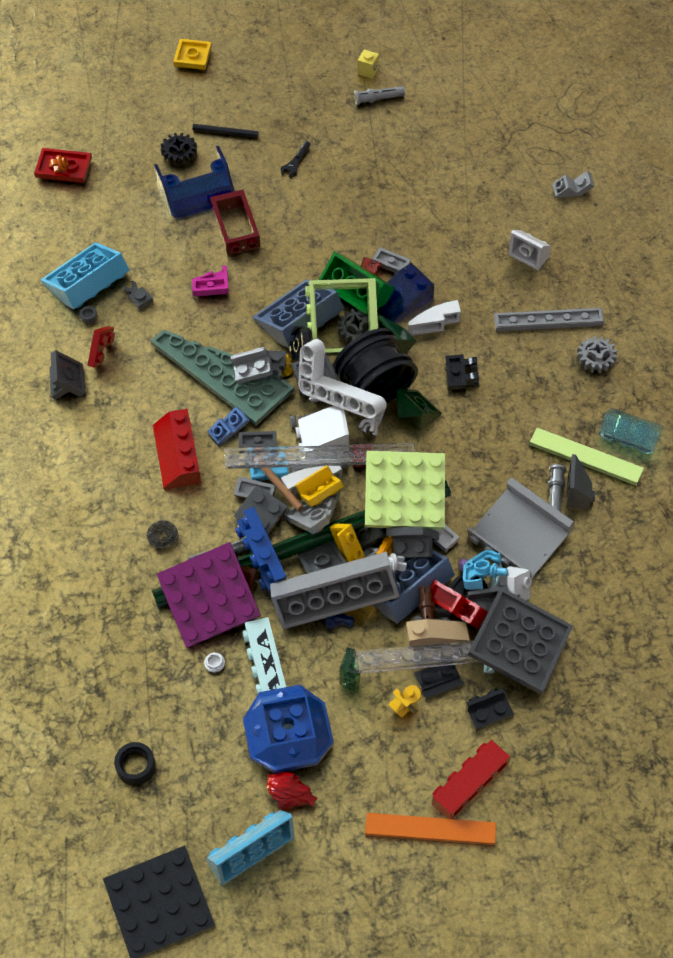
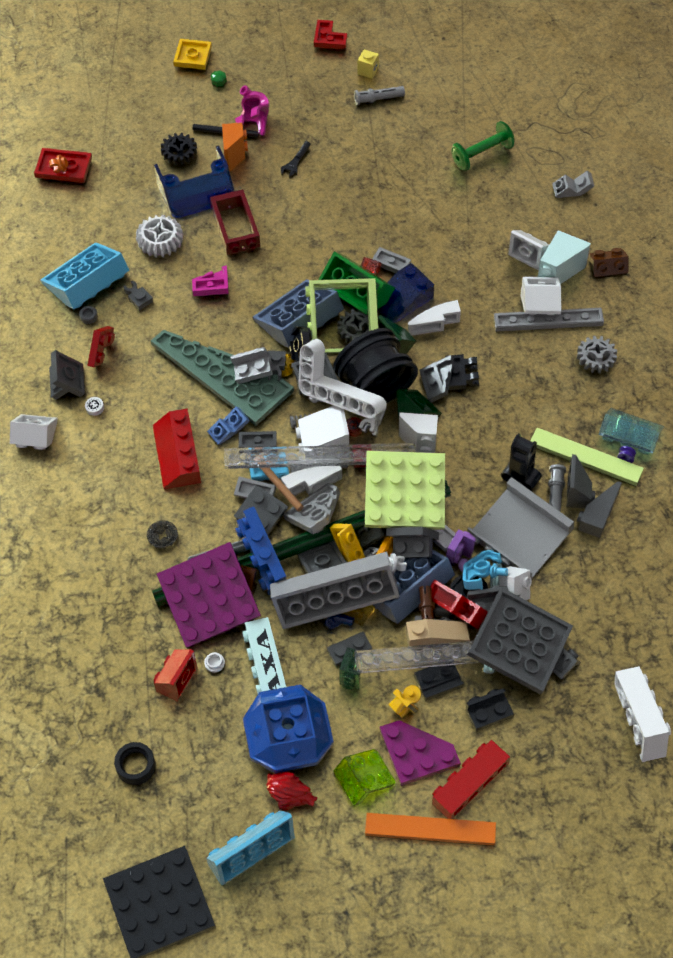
yellow bracket [295,465,344,507] -> none
none -> white slope [10,414,58,450]
none -> white tile [85,397,104,416]
none -> white gear [136,215,183,258]
none -> red slope [153,649,198,702]
none -> green tile [210,70,227,87]
none -> orange slope [222,122,248,173]
none -> dark pink piece [234,85,270,136]
none -> red plate [314,20,347,50]
none -> dark grey plate [327,631,372,667]
none -> clear neon green bracket [333,749,395,806]
none -> clear red tile [346,417,362,436]
none -> magenta plate [380,720,461,786]
none -> white slope [399,413,438,453]
none -> dark grey wing [419,355,454,403]
none -> medium lavender bracket [446,529,476,566]
none -> green hose [451,121,515,171]
none -> black piece [501,433,542,491]
none -> white slope [520,277,561,315]
none -> light aqua slope [538,230,591,284]
none -> dark grey bracket [553,648,581,680]
none -> dark grey slope [577,481,622,538]
none -> reddish brown bracket [589,248,629,277]
none -> white wedge [615,666,671,762]
none -> dark purple bush [617,446,636,463]

